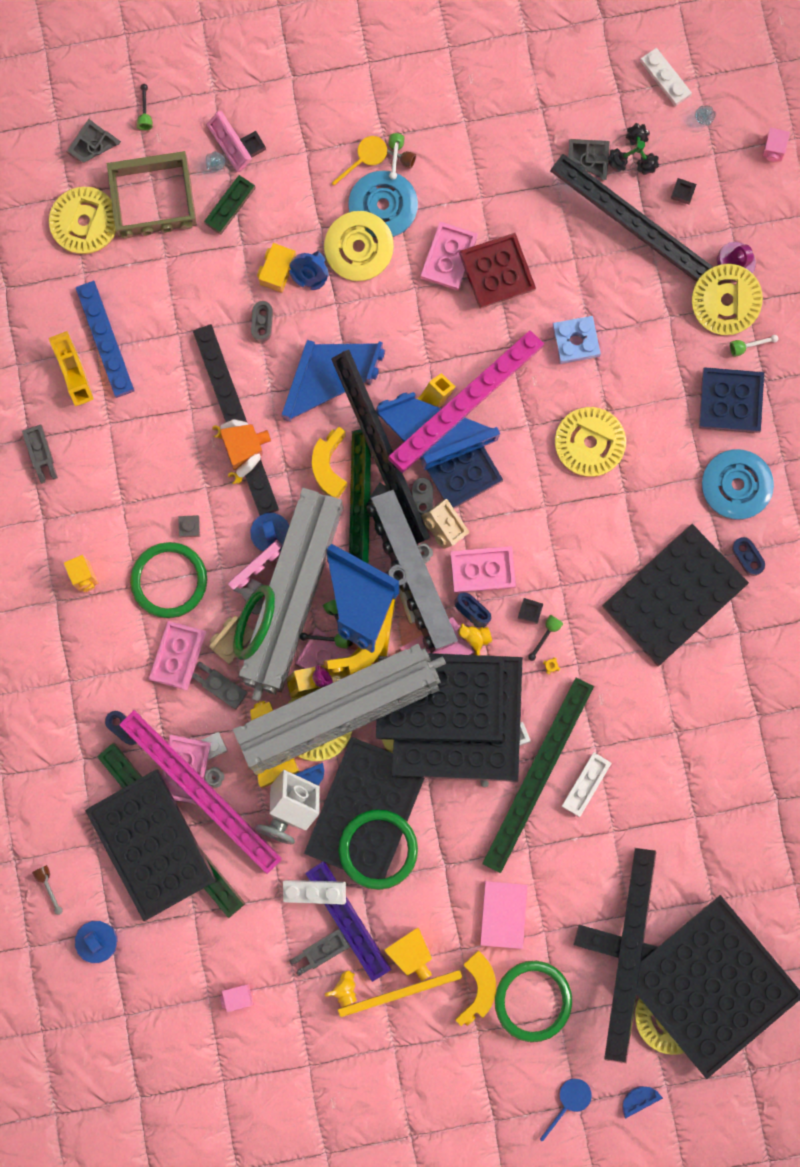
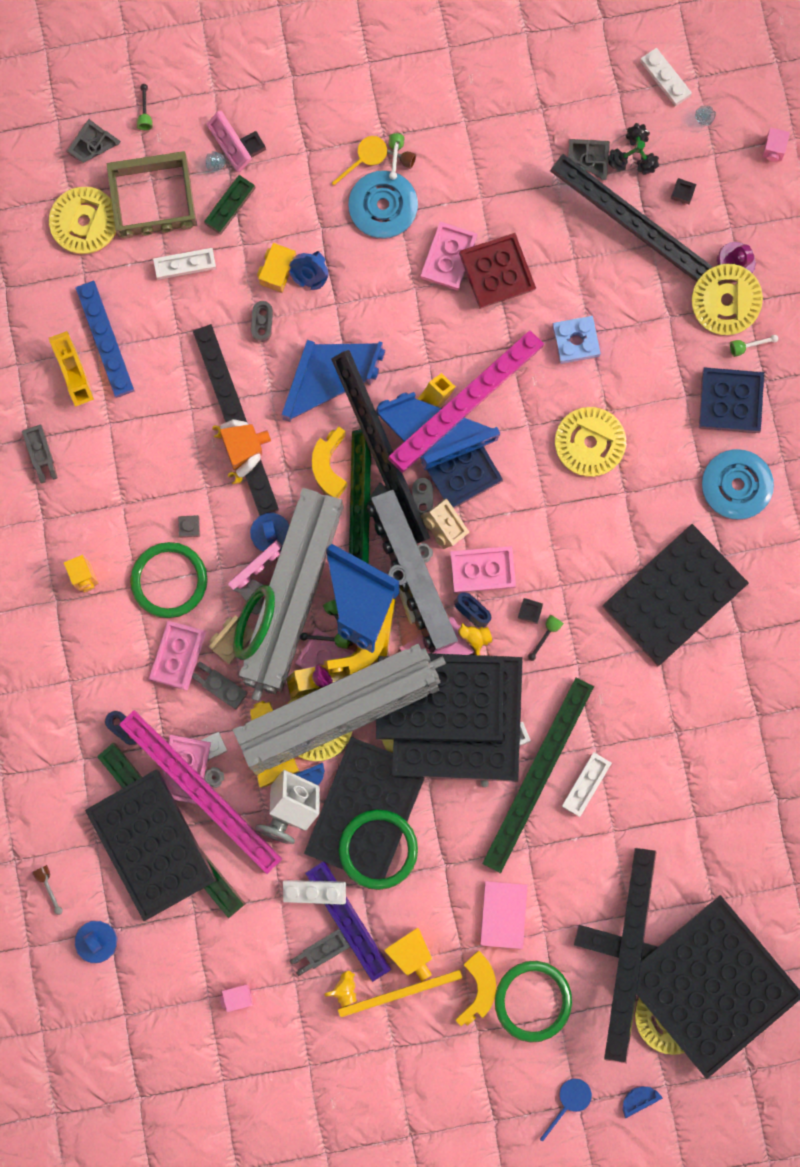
light yellow piece [324,211,394,281] -> none
yellow piece [543,657,560,675] -> none
dark blue plate [732,537,765,576] -> none
none -> white plate [153,248,216,280]

